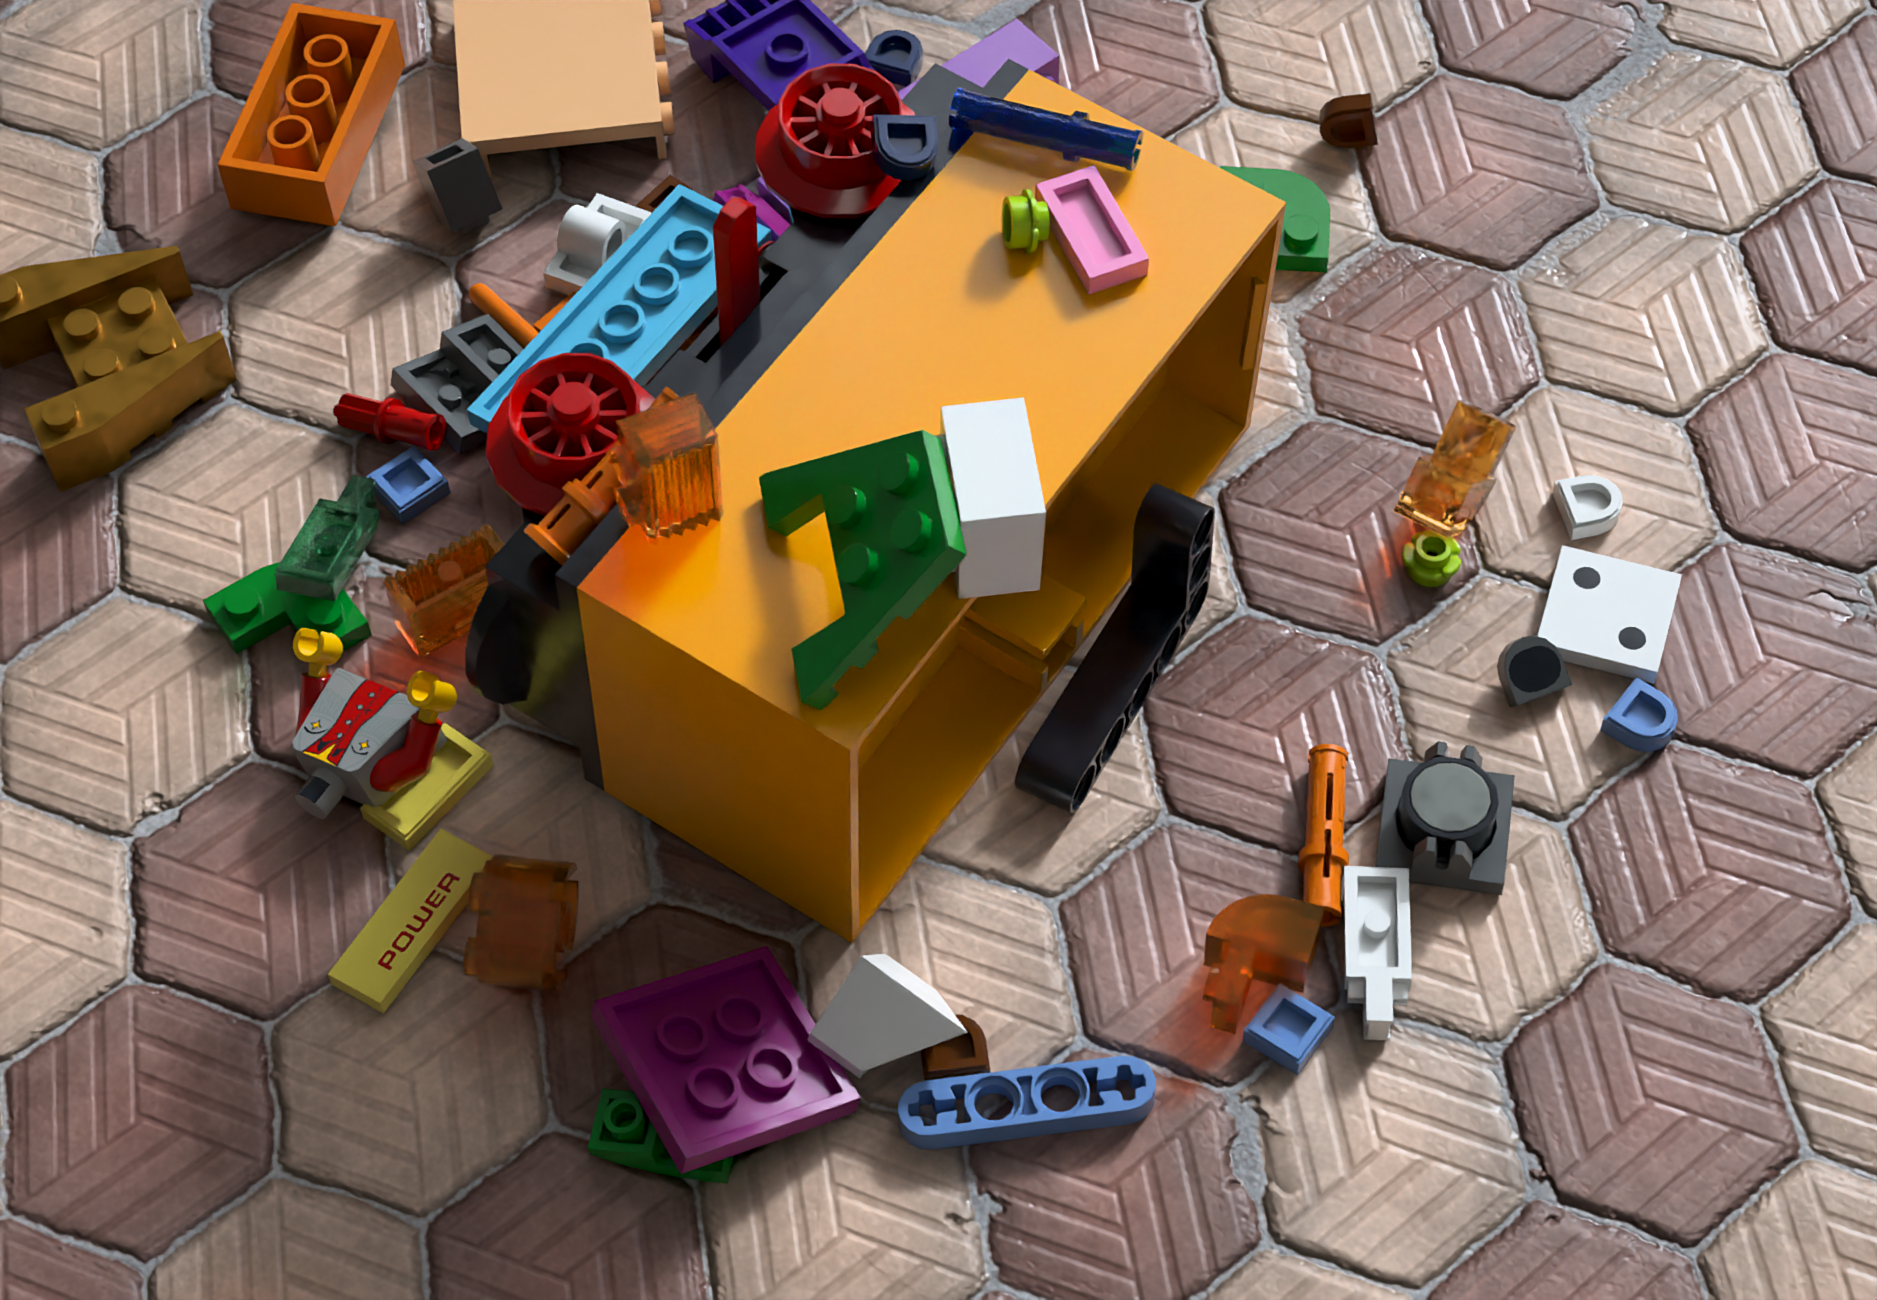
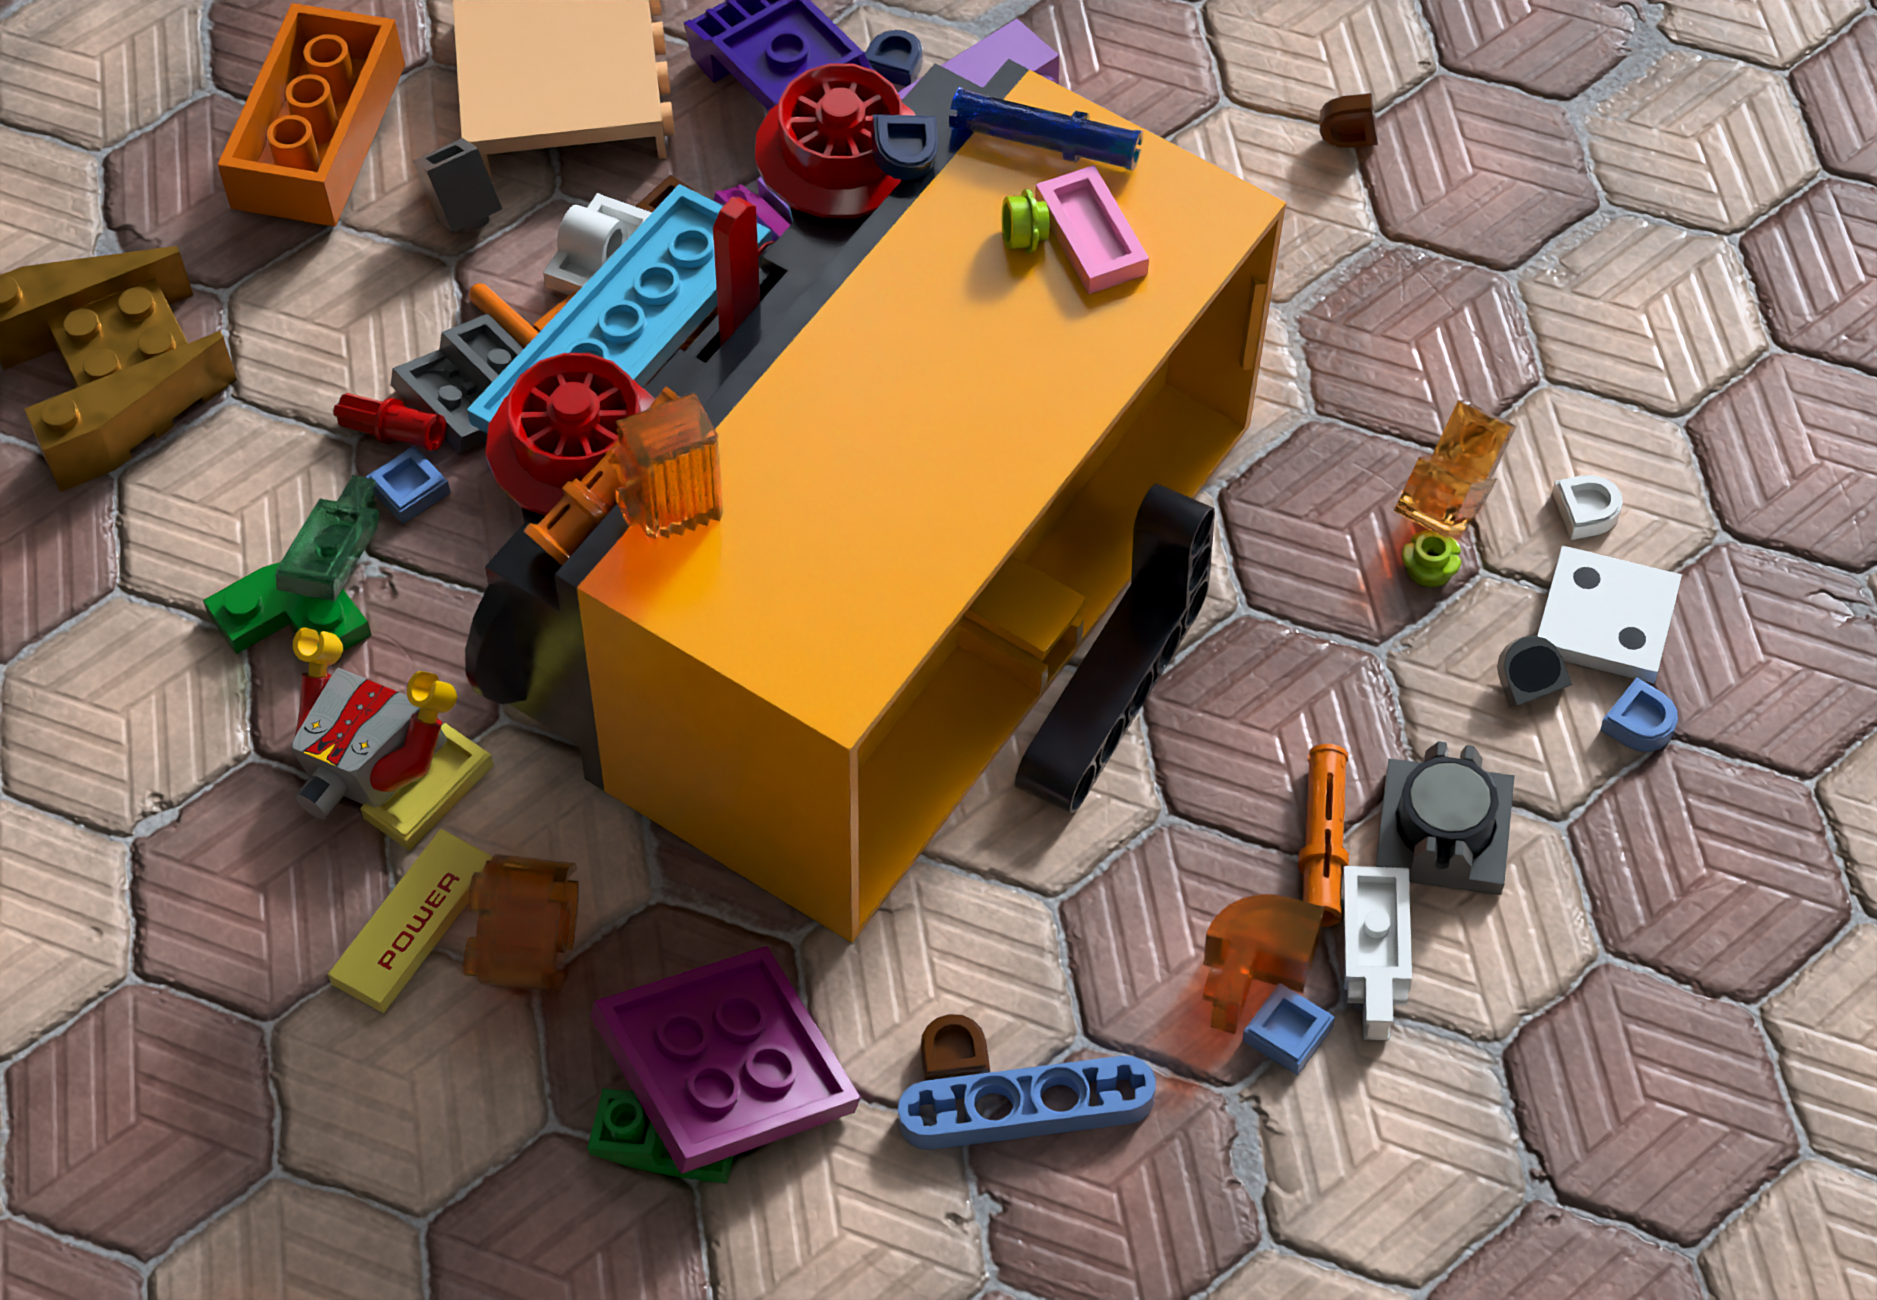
clear orange brick [384,524,505,658] -> none
green wing [759,429,967,710] -> none
white slope [807,954,968,1079] -> none
white brick [934,398,1046,599] -> none
green plate [1220,166,1330,273] -> none

